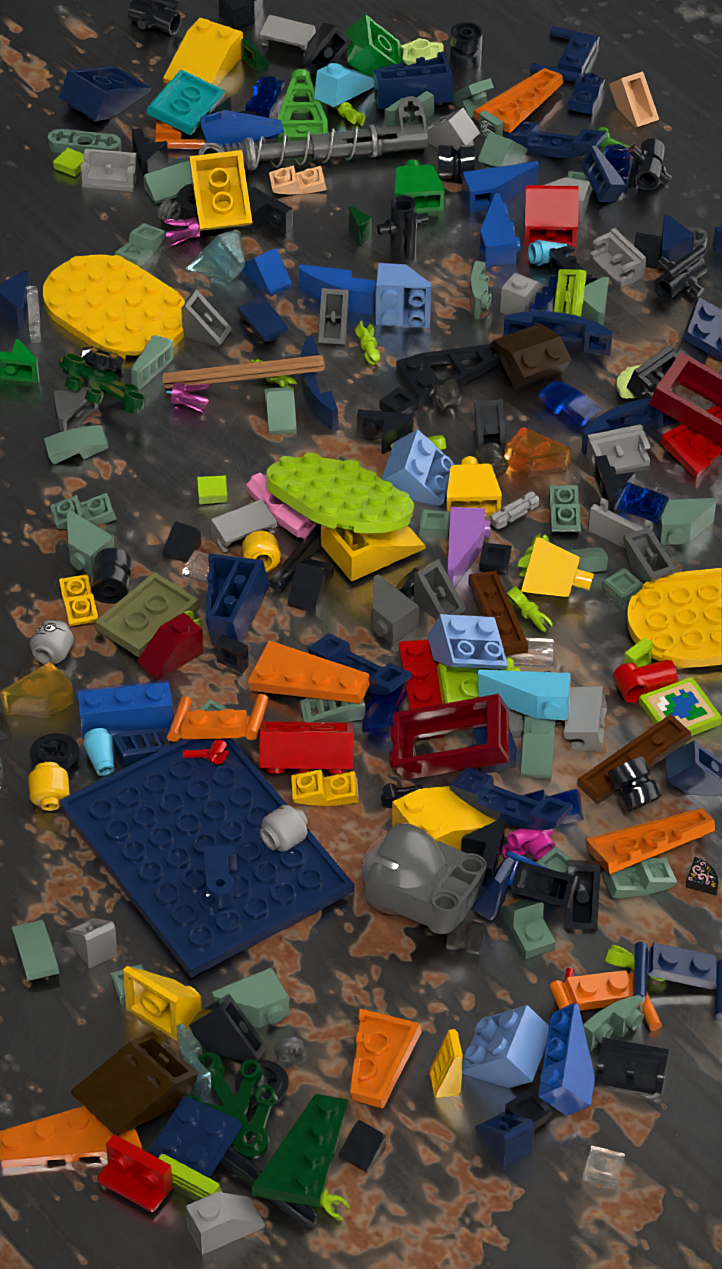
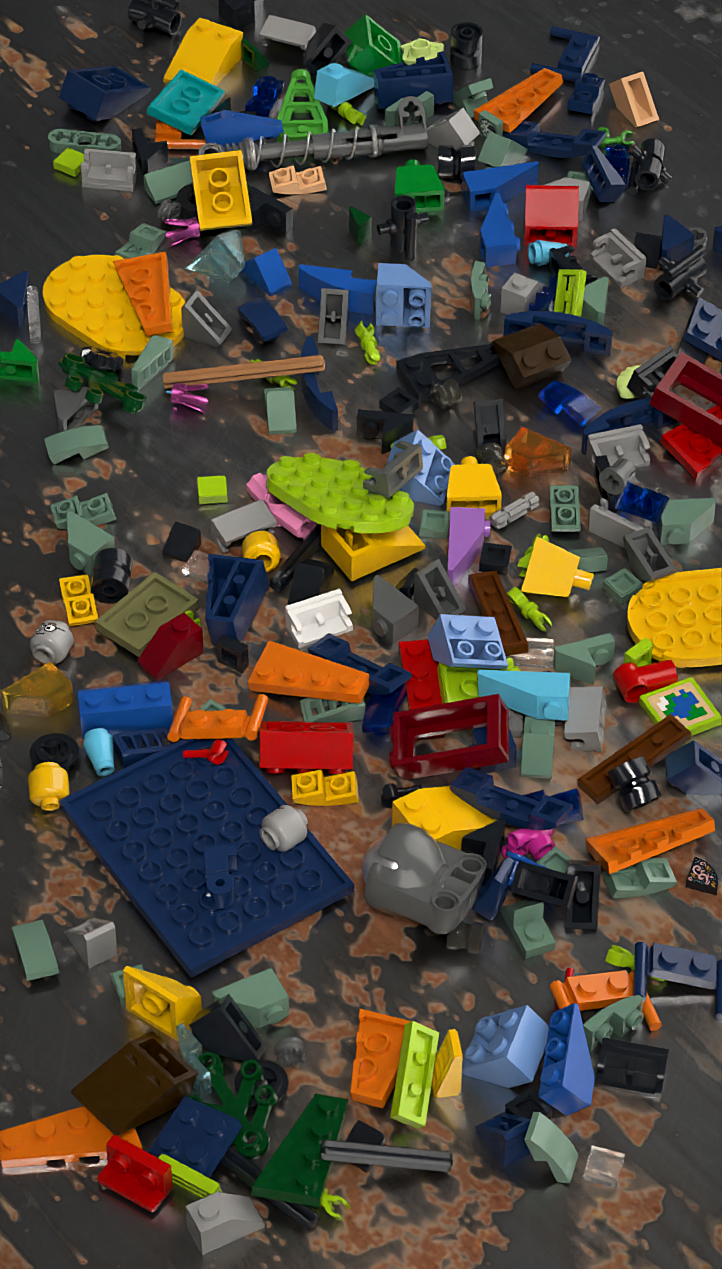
none -> orange wing [113,251,173,336]
none -> white hinge [285,589,353,648]
none -> black axle [319,1139,453,1172]
none -> dark grey hinge [363,441,423,498]
none -> lime plate [390,1021,439,1129]
none -> sand green slope [524,1112,579,1183]
none -> sand green slope [553,633,615,685]
none -> dark grey bush [599,458,636,495]
none -> bright green hand [600,130,635,150]

